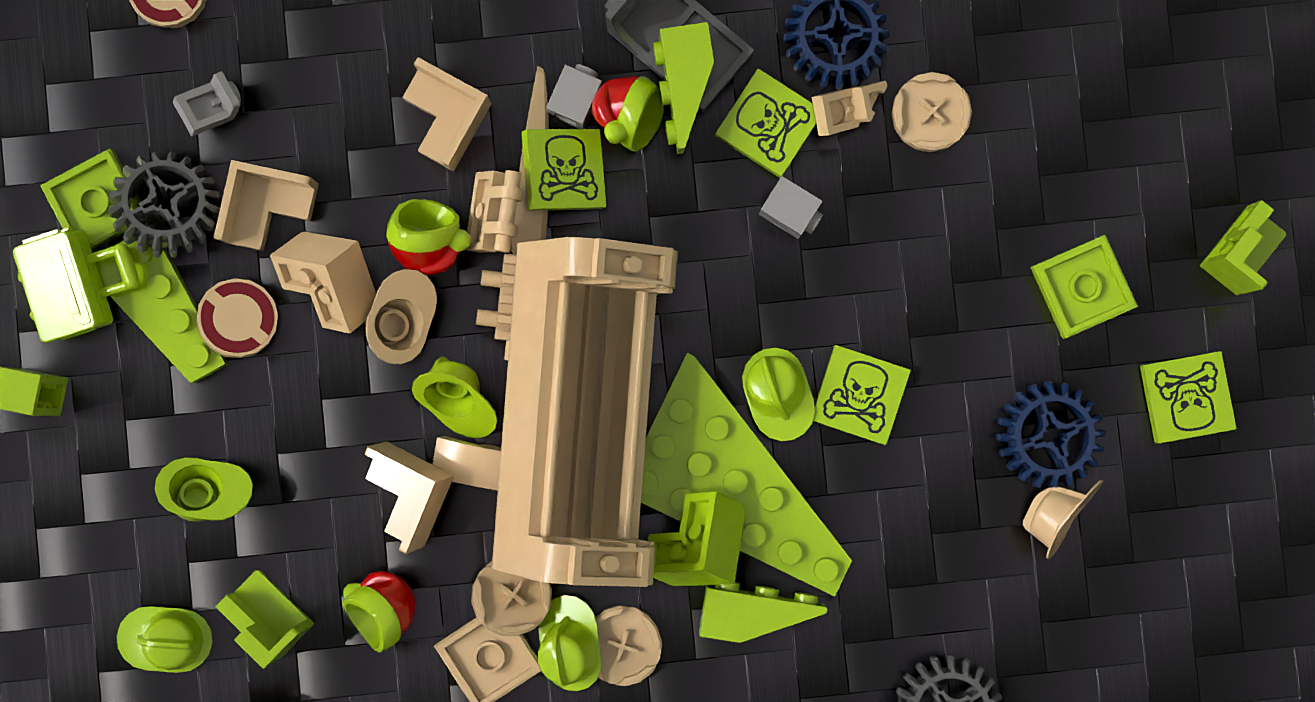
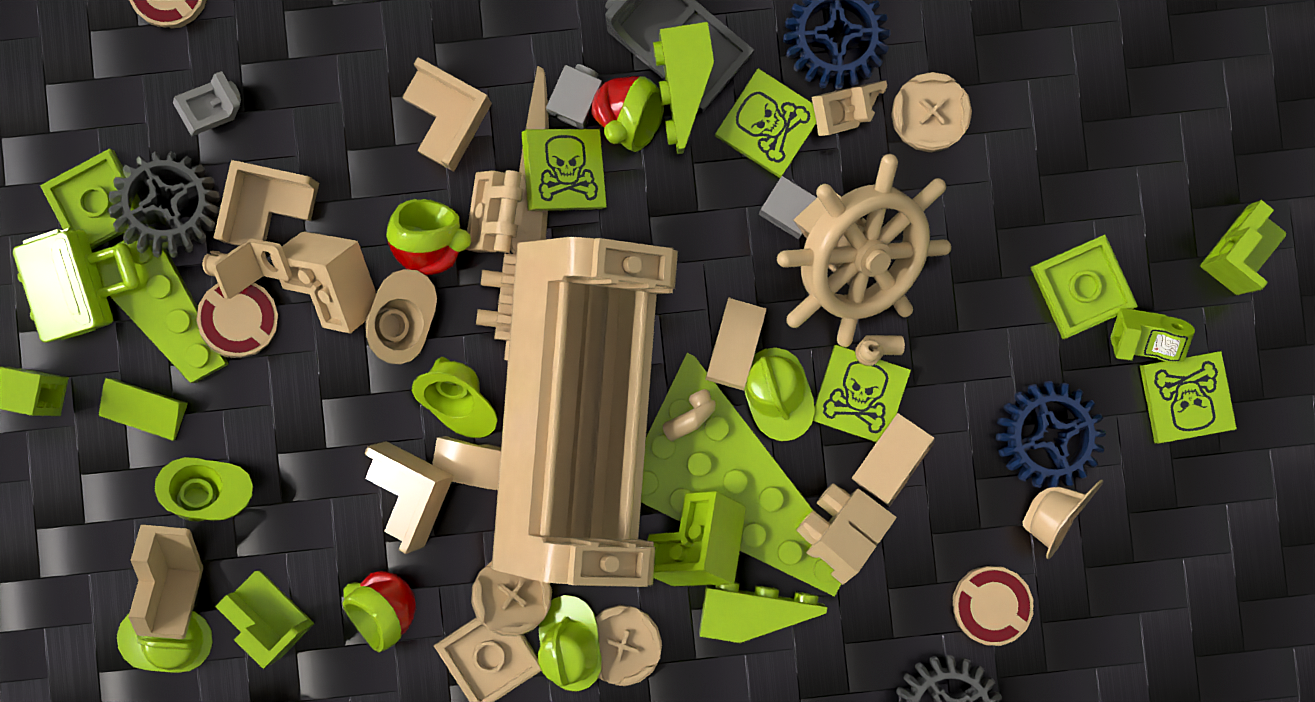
none -> lime slope [99,378,188,441]
none -> tan panel [128,525,203,639]
none -> tan bracket [202,238,293,299]
none -> tan arm [663,389,716,441]
none -> tan slope [705,298,766,391]
none -> tan piece [777,154,951,347]
none -> tan hips [796,483,897,585]
none -> tan hinge [852,413,935,507]
none -> tan arm [855,335,905,366]
none -> tan tile [953,566,1033,646]
none -> lime leg [1110,308,1195,363]

